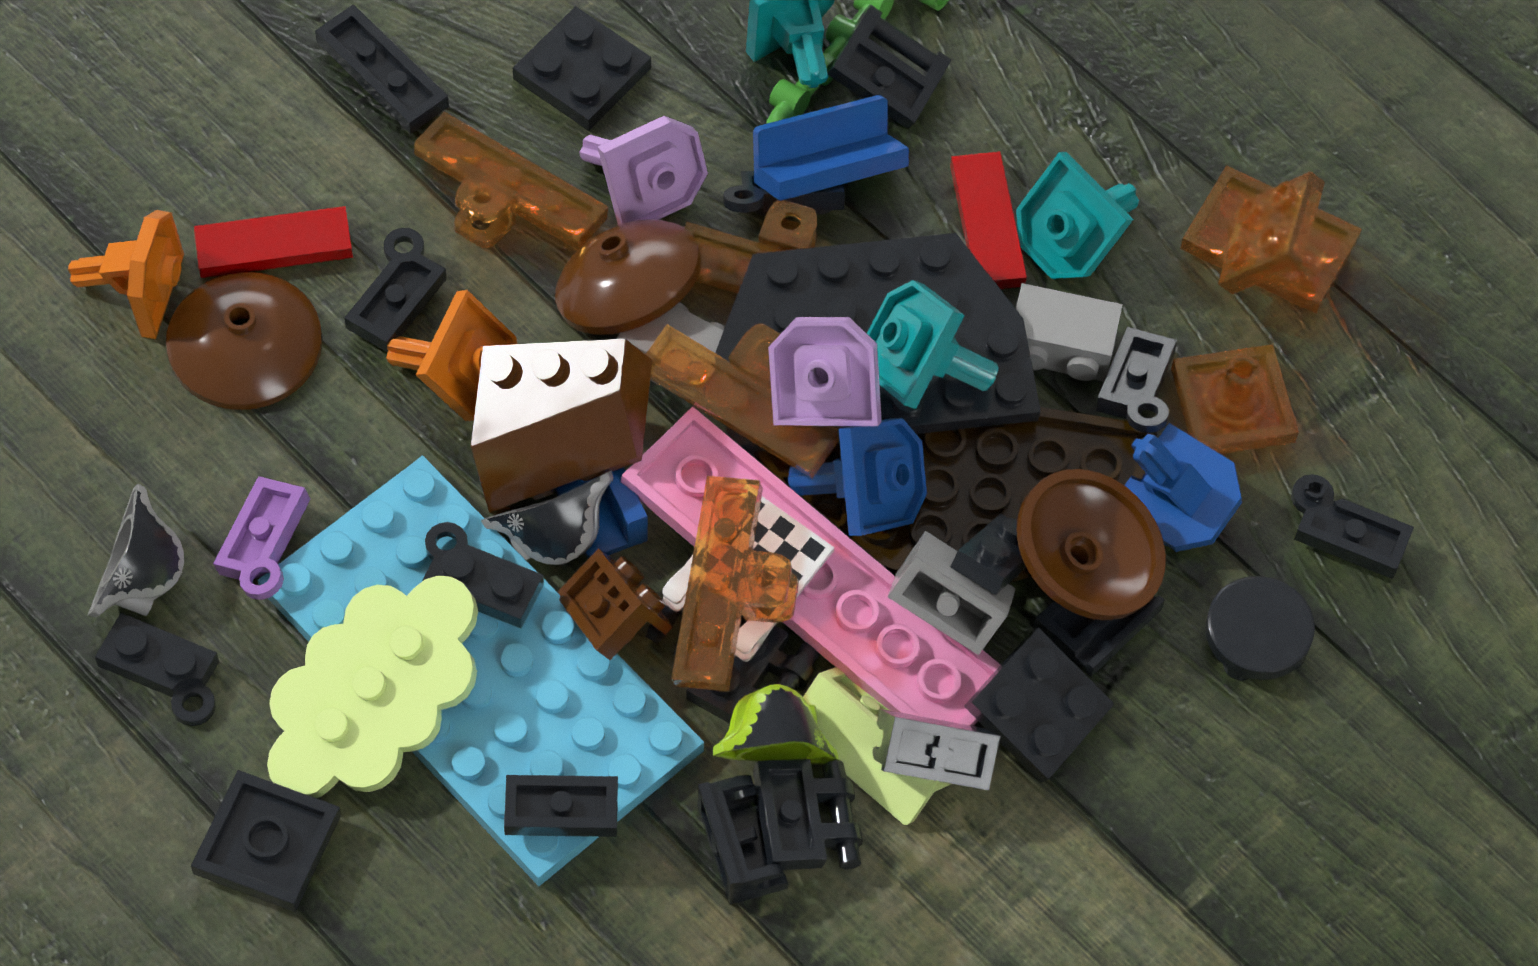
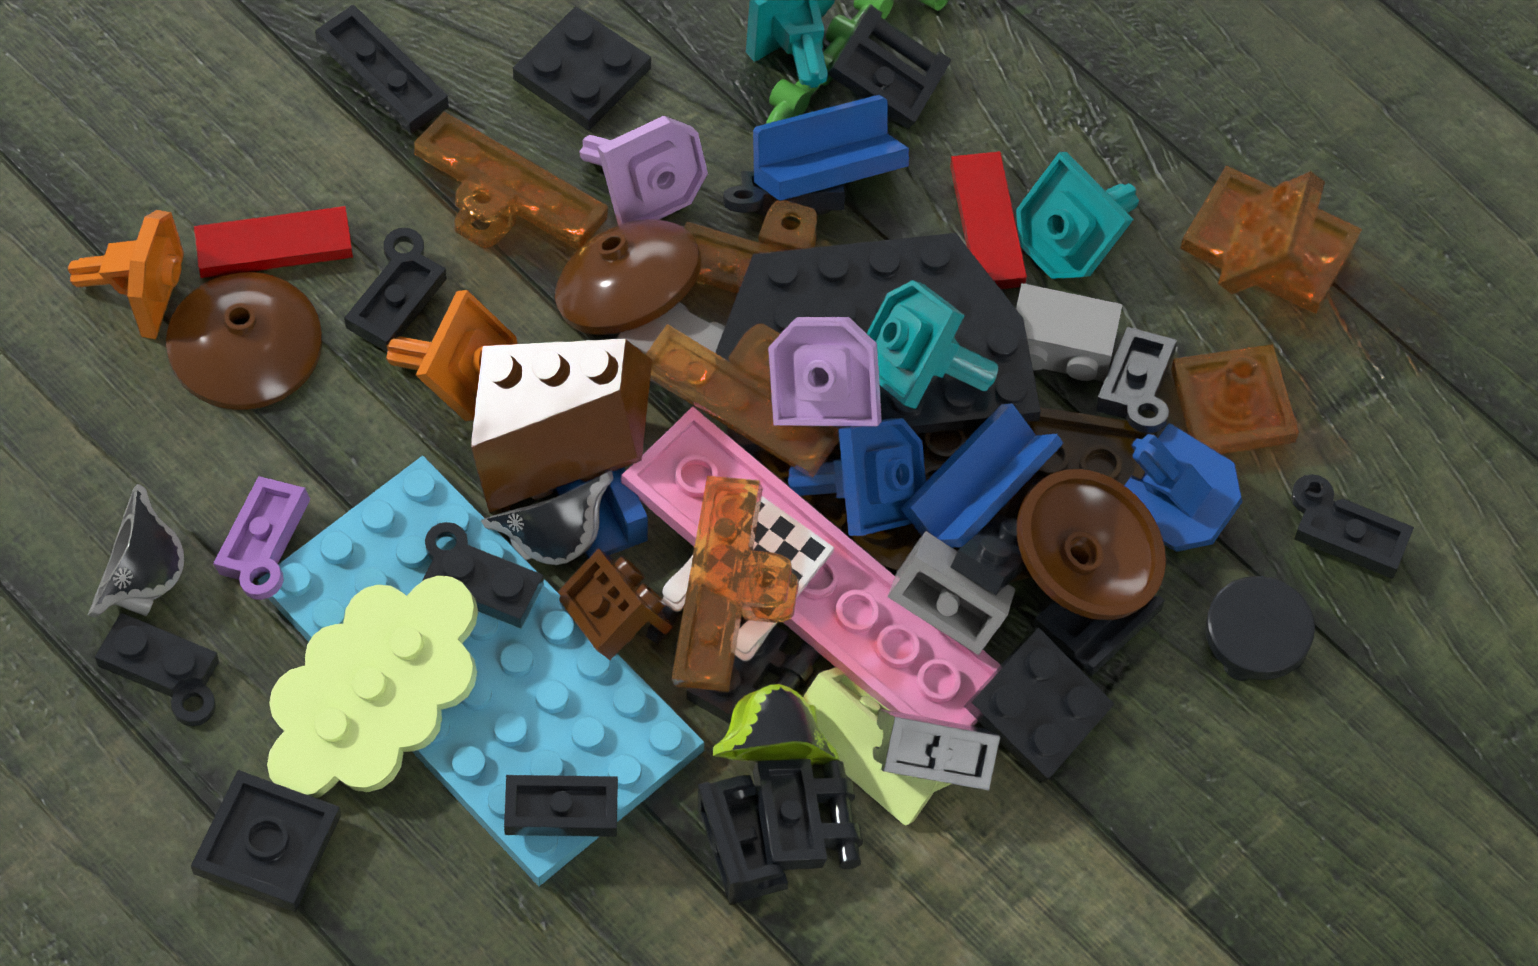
none -> blue panel [900,403,1063,548]

